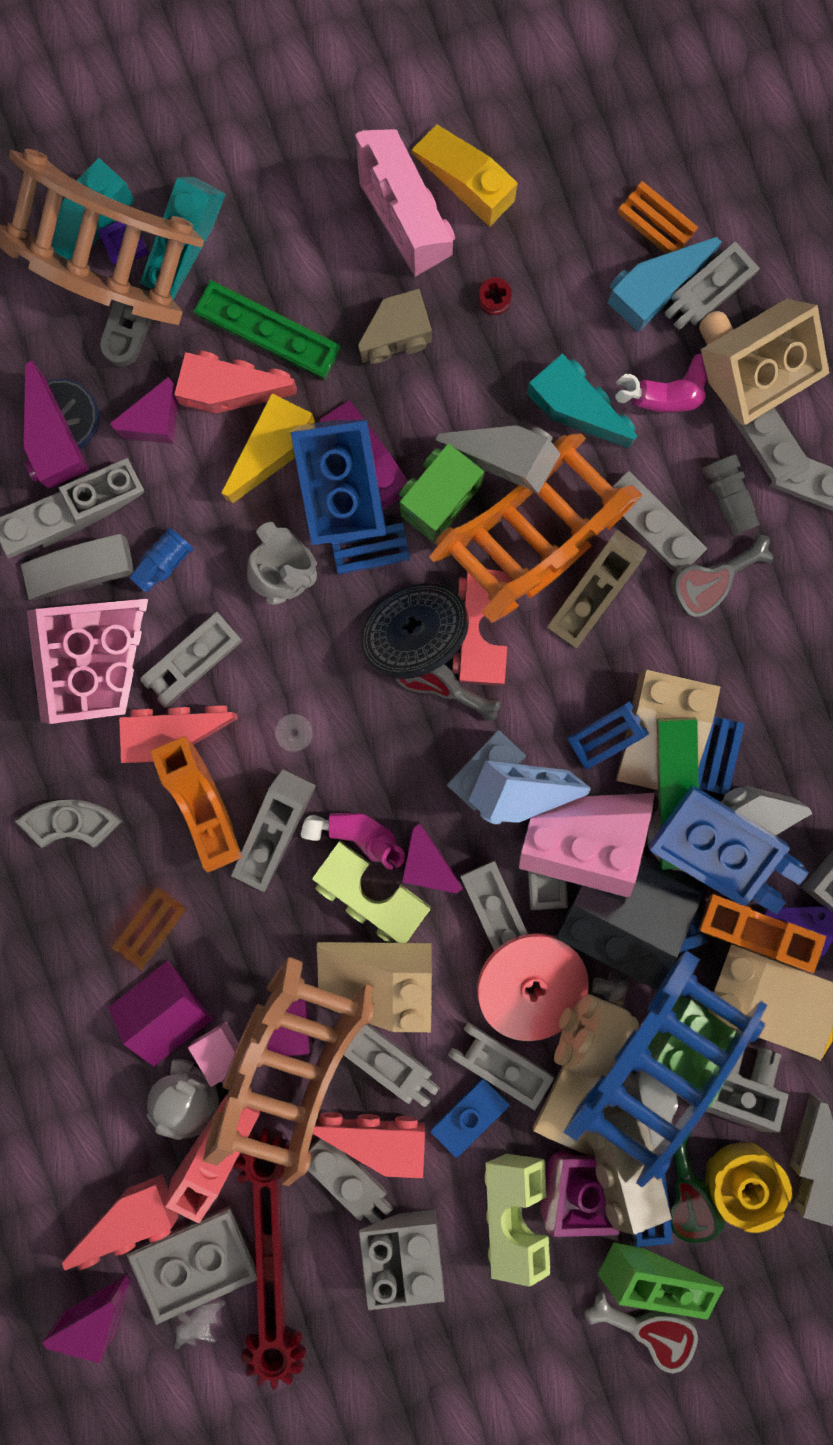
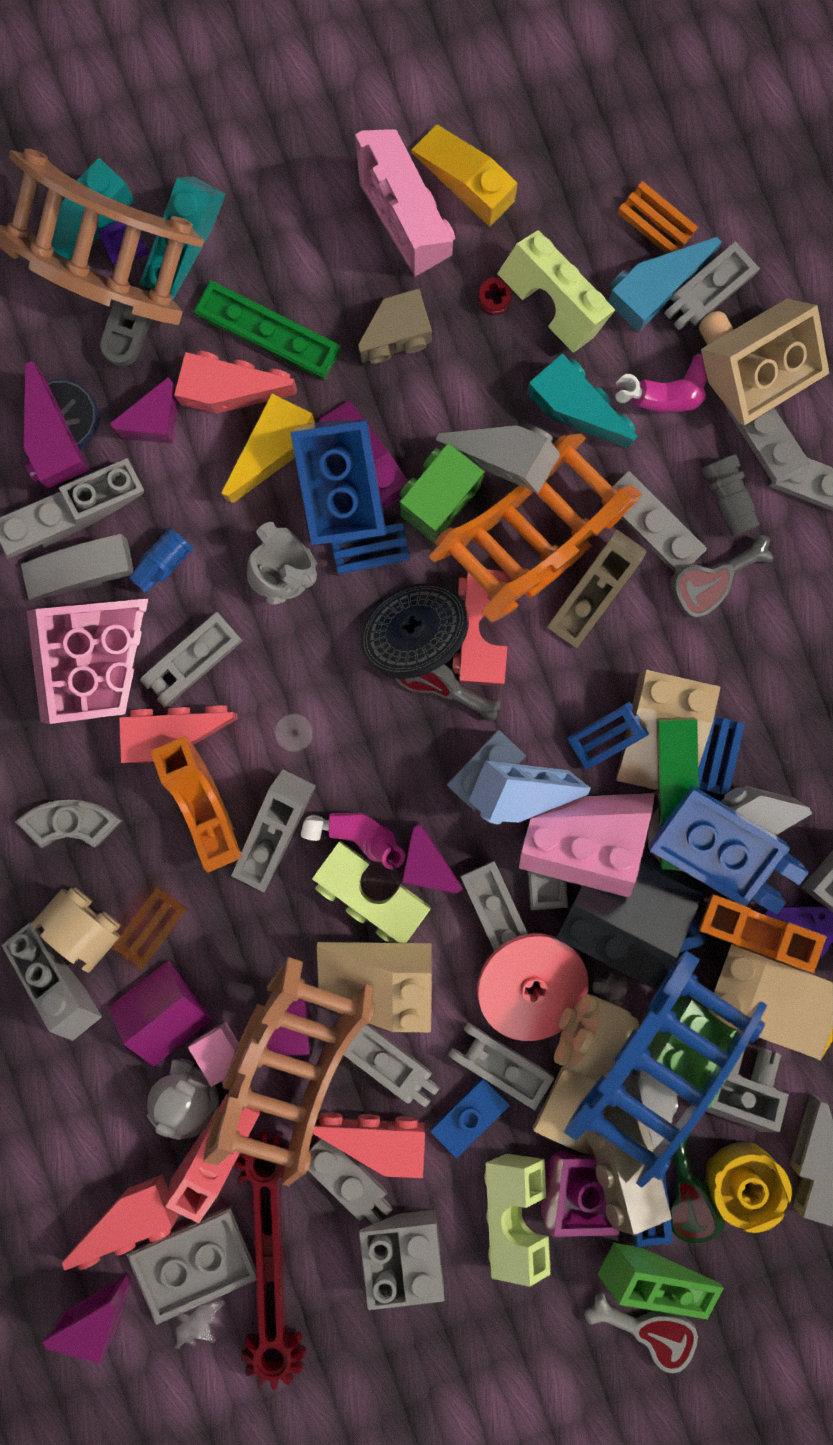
none -> light grey slope [1,922,102,1041]
none -> tan brick [31,887,121,973]
none -> yellowish green arch [497,230,615,353]

